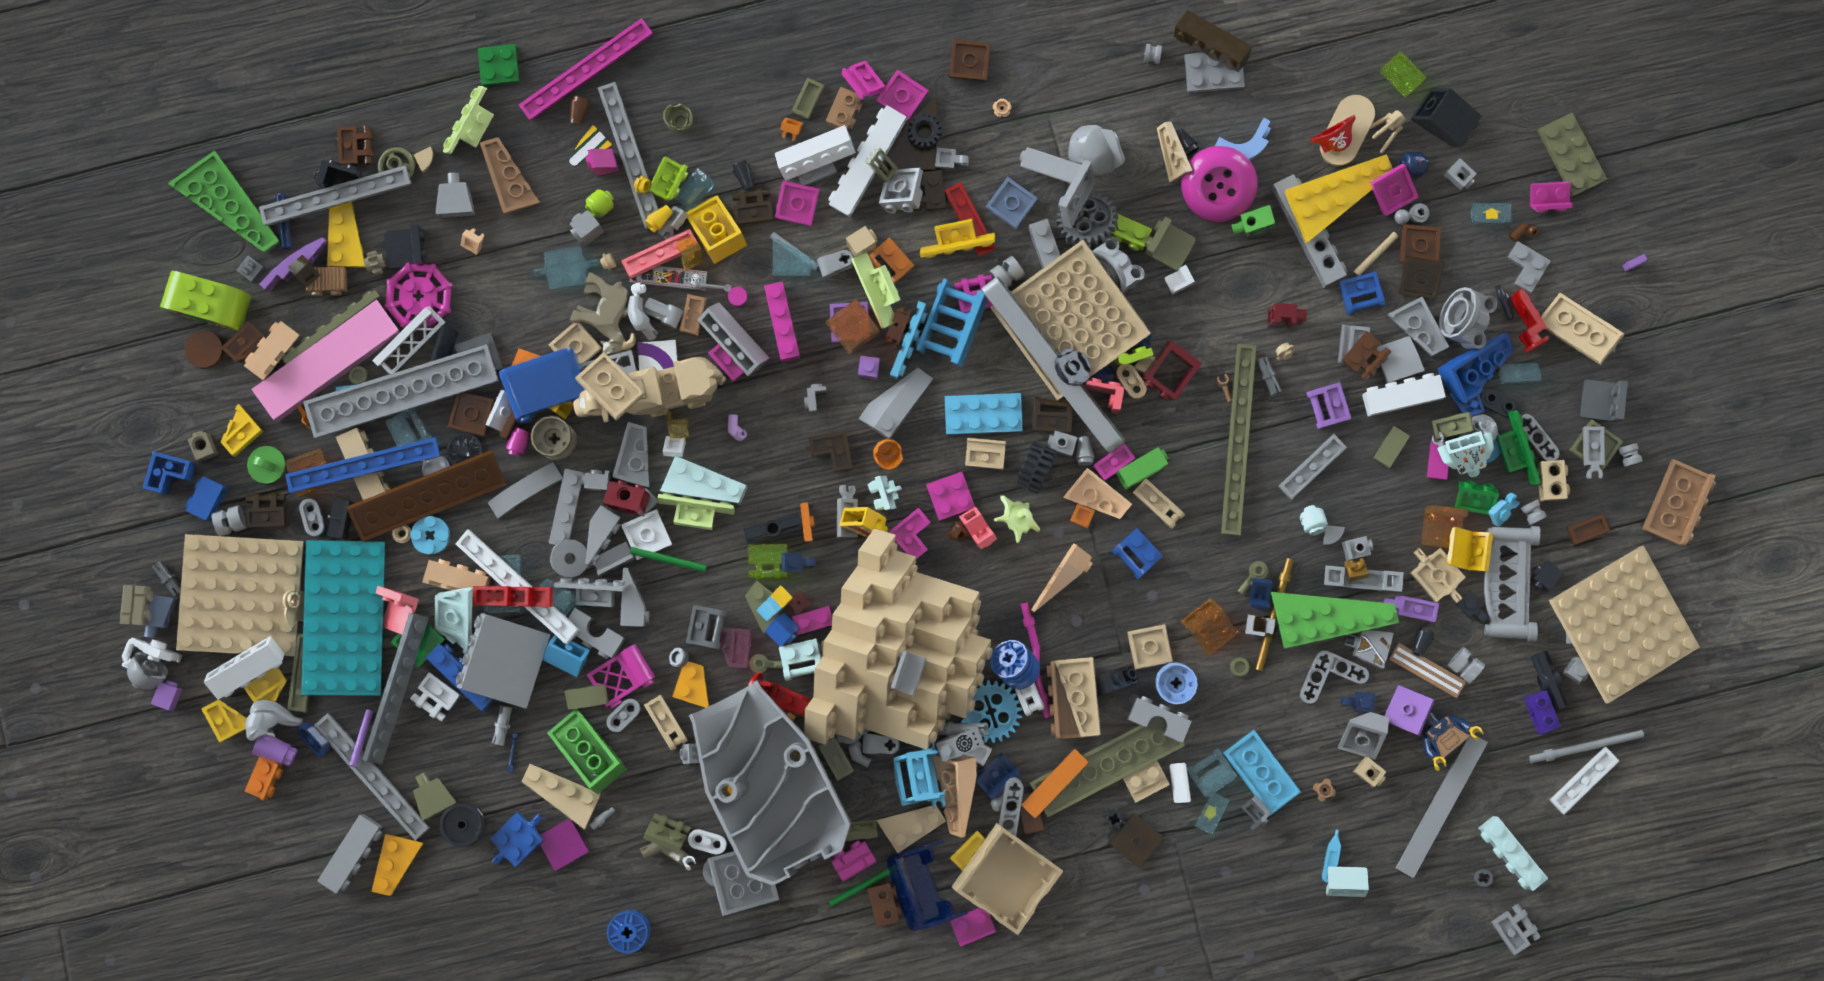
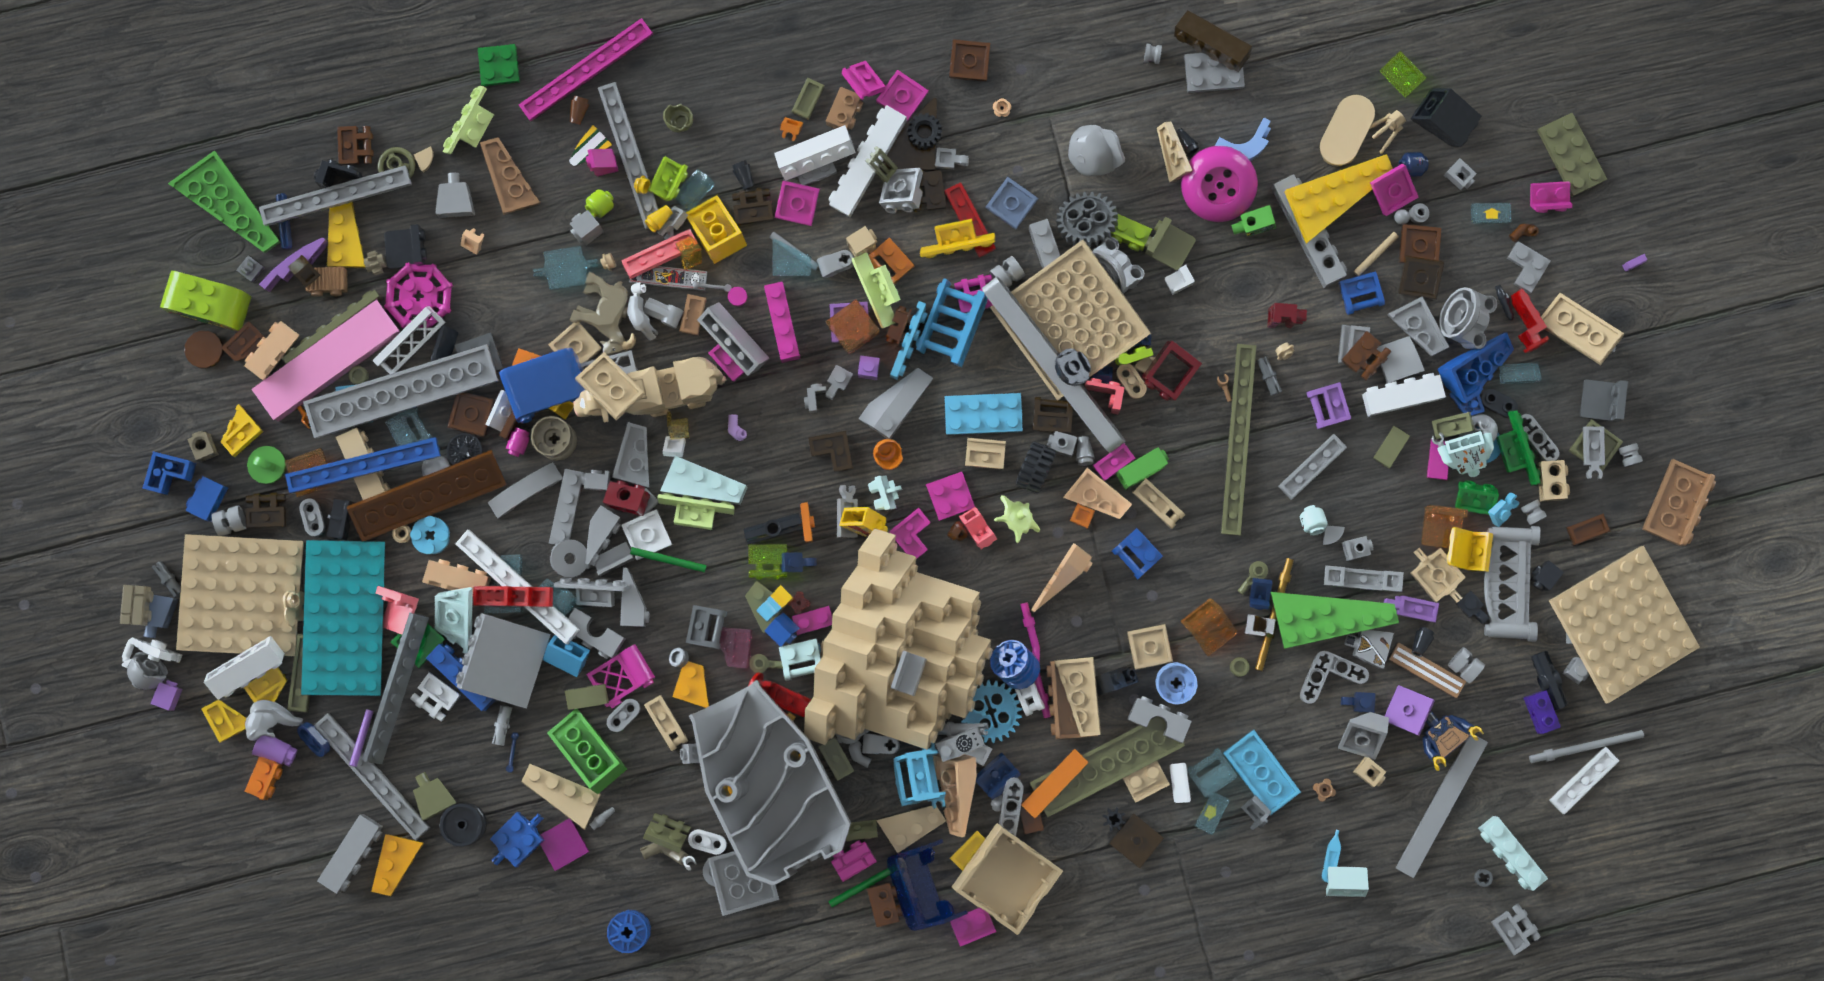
tile [638,340,678,371] -> none
light grey piece [1020,147,1095,228] -> none
red hat [1310,115,1356,153] -> none
pearl gold tile [1344,558,1369,581] -> none
none -> light grey plate [826,365,853,400]

